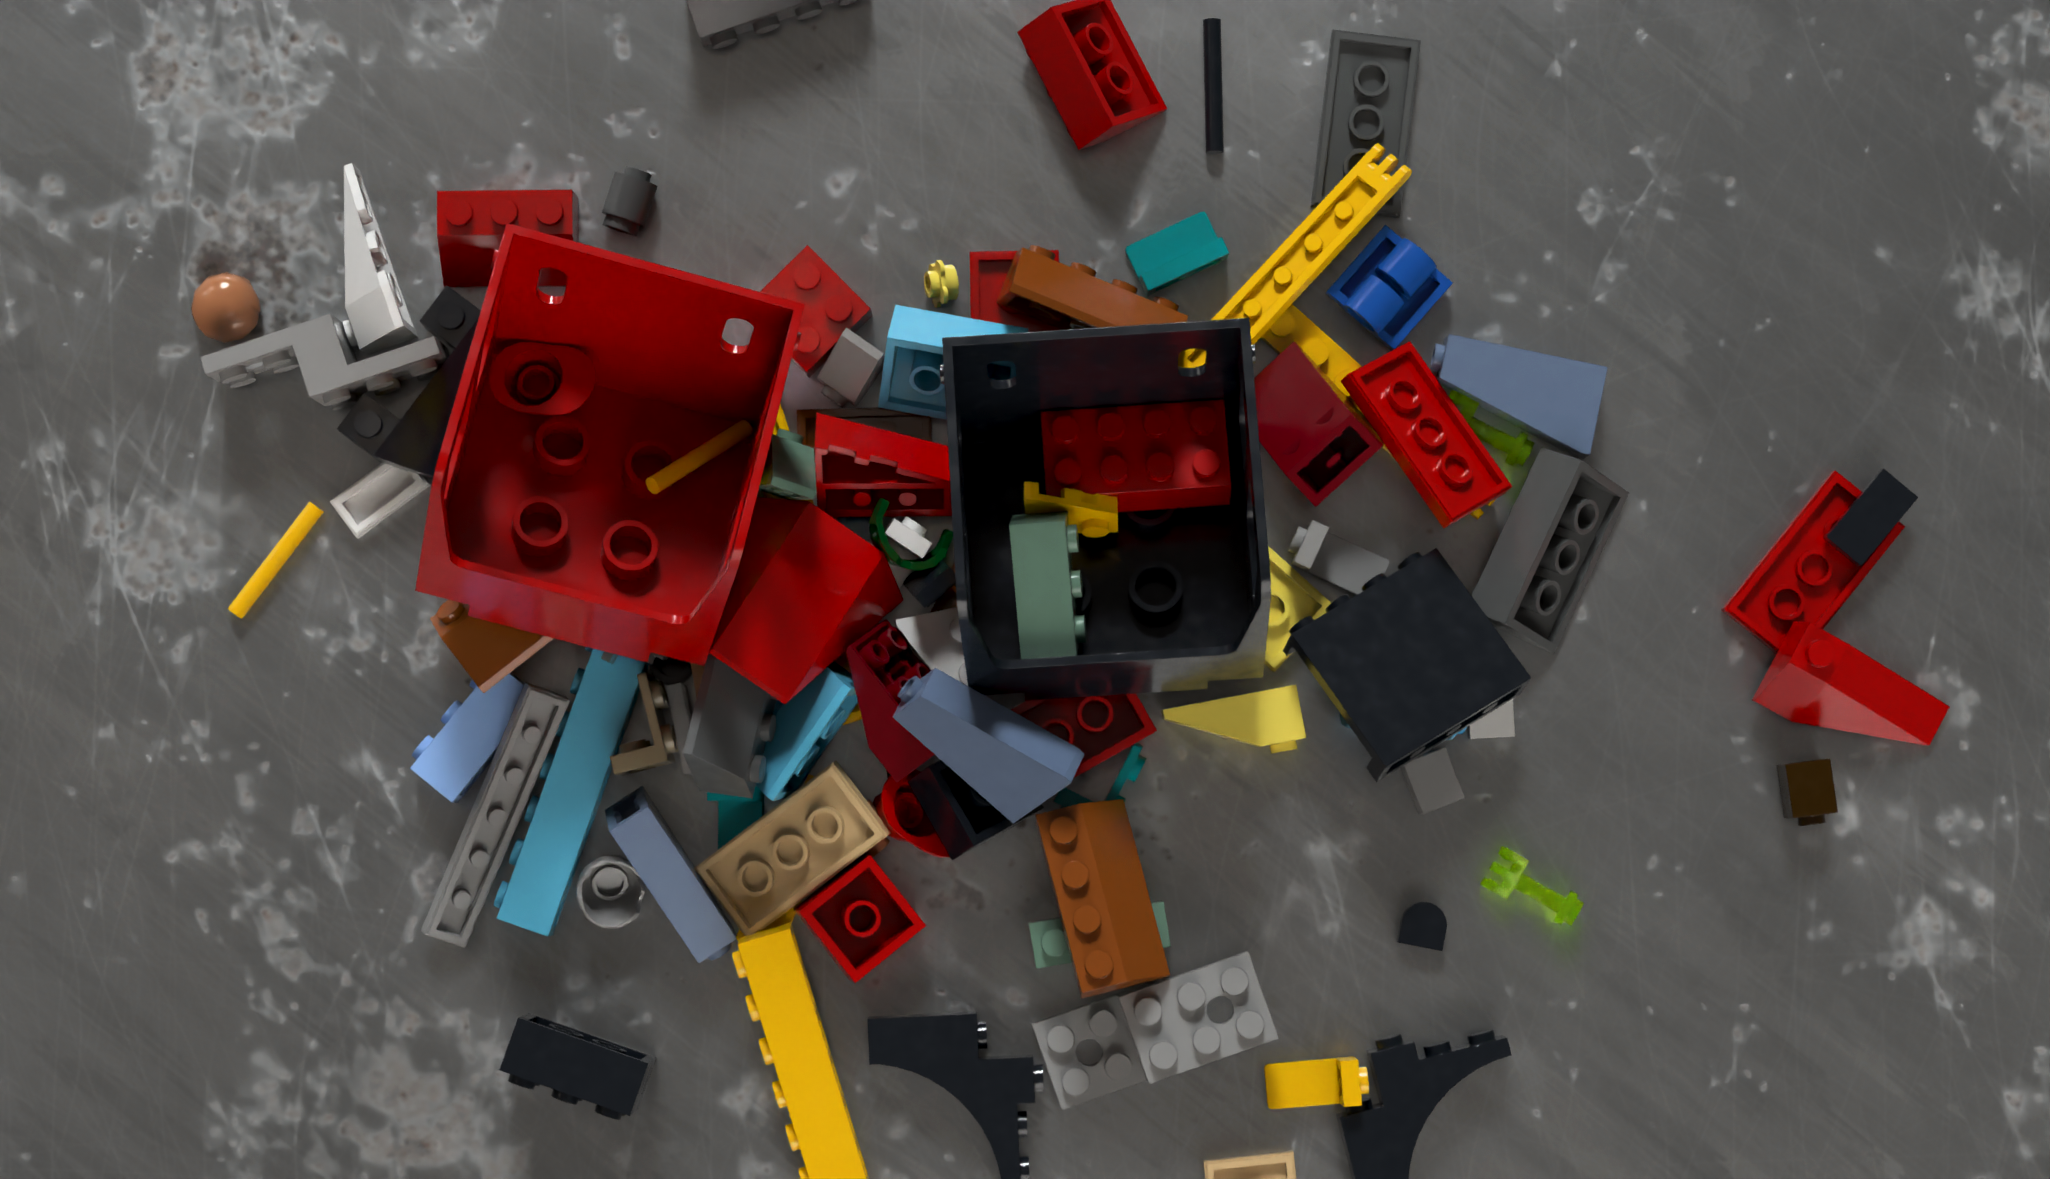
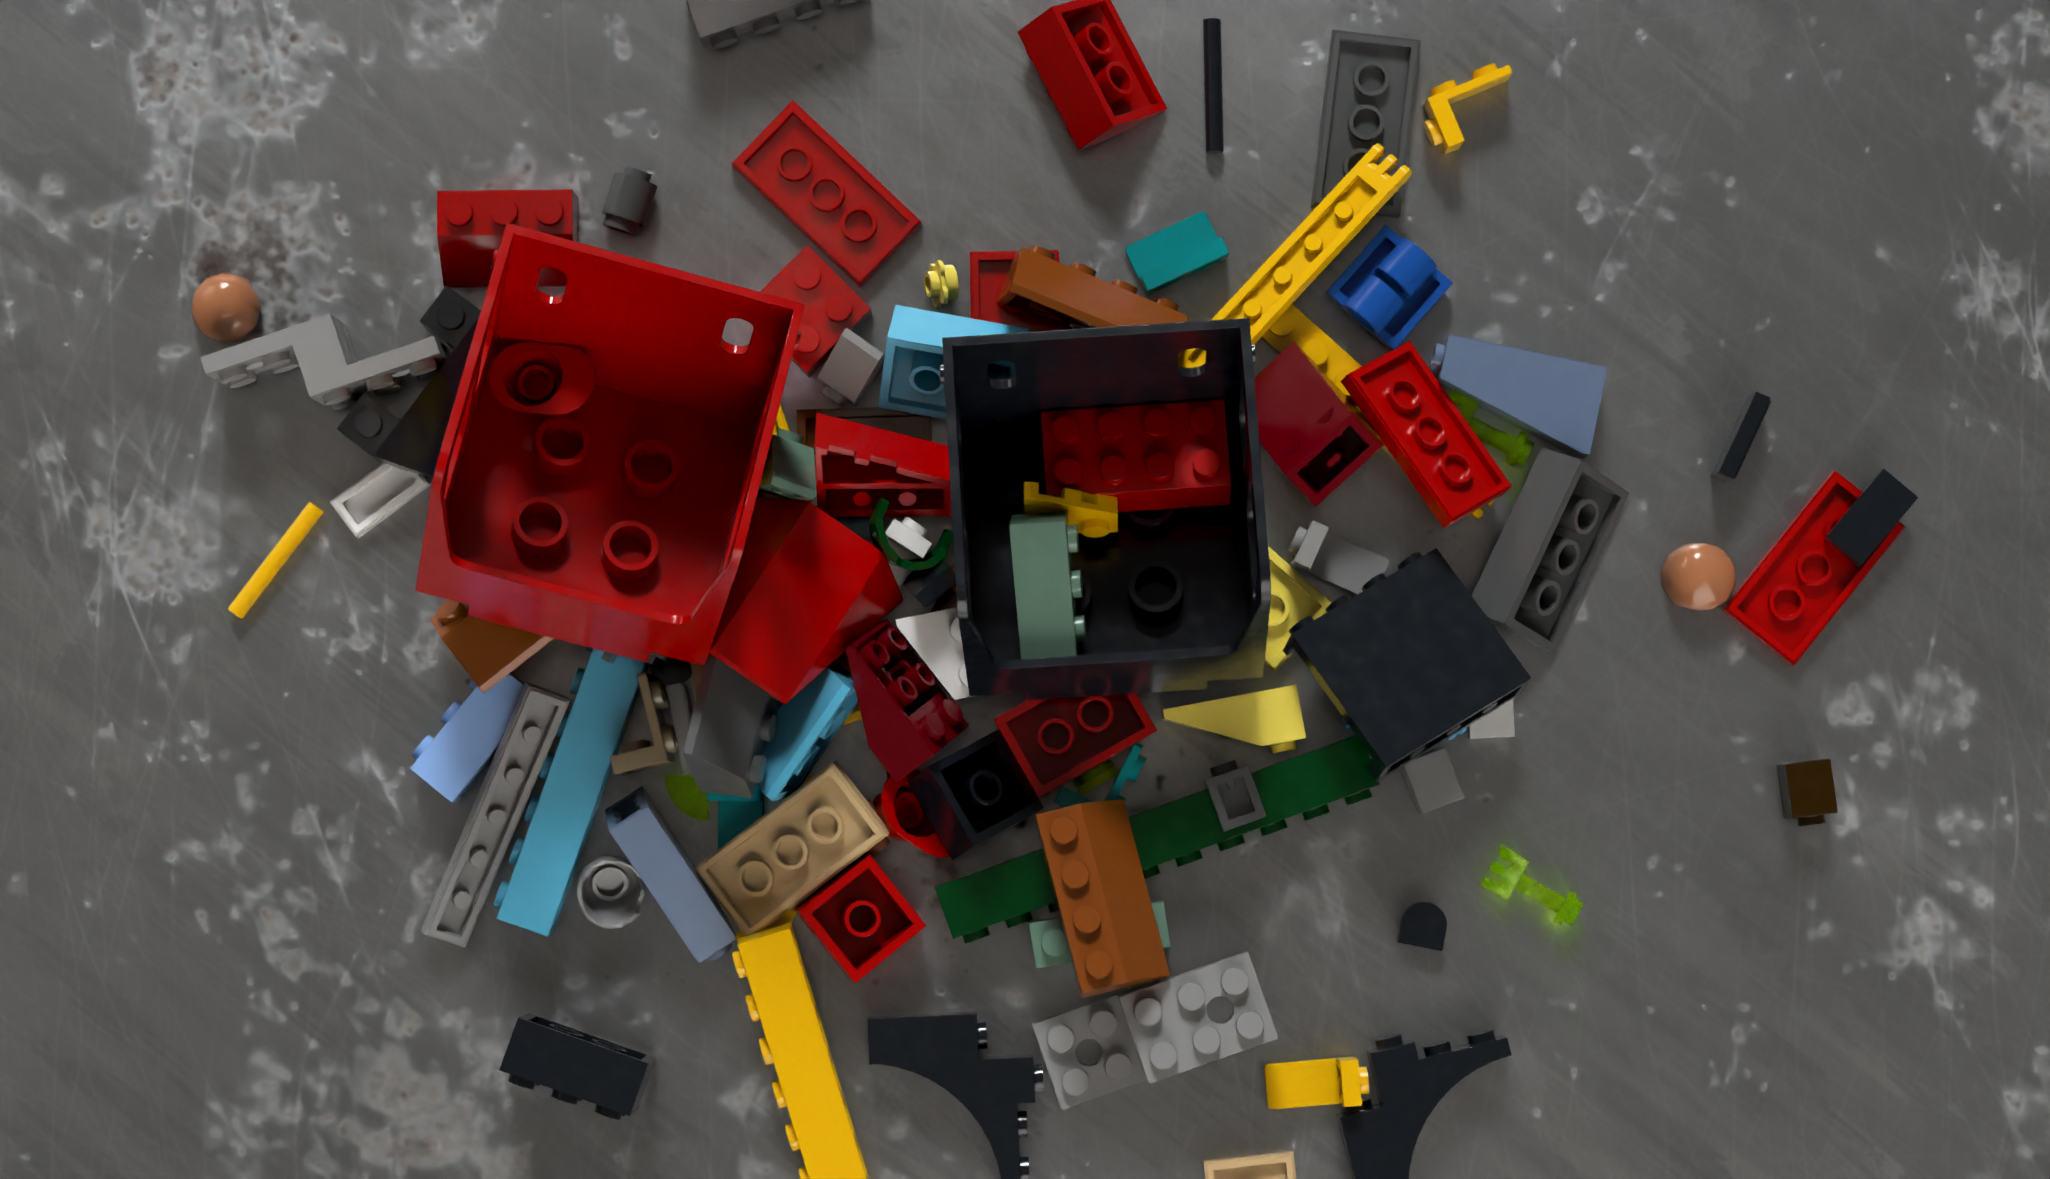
white wedge [343,163,418,355] -> none
bar [646,419,753,494] -> none
sand blue slope [893,668,1084,823] -> none
red wedge [1752,621,1950,746] -> none
none -> clear neon green tile [665,775,710,821]
none -> red tile [731,100,922,288]
none -> dark green brick [935,735,1380,944]
none -> clear neon green tile [1073,759,1119,795]
none -> dark grey bracket [1203,760,1267,832]
none -> yellow bracket [1423,63,1513,155]
none -> nougat hair [1662,543,1736,610]
none -> black tile [1711,391,1771,483]

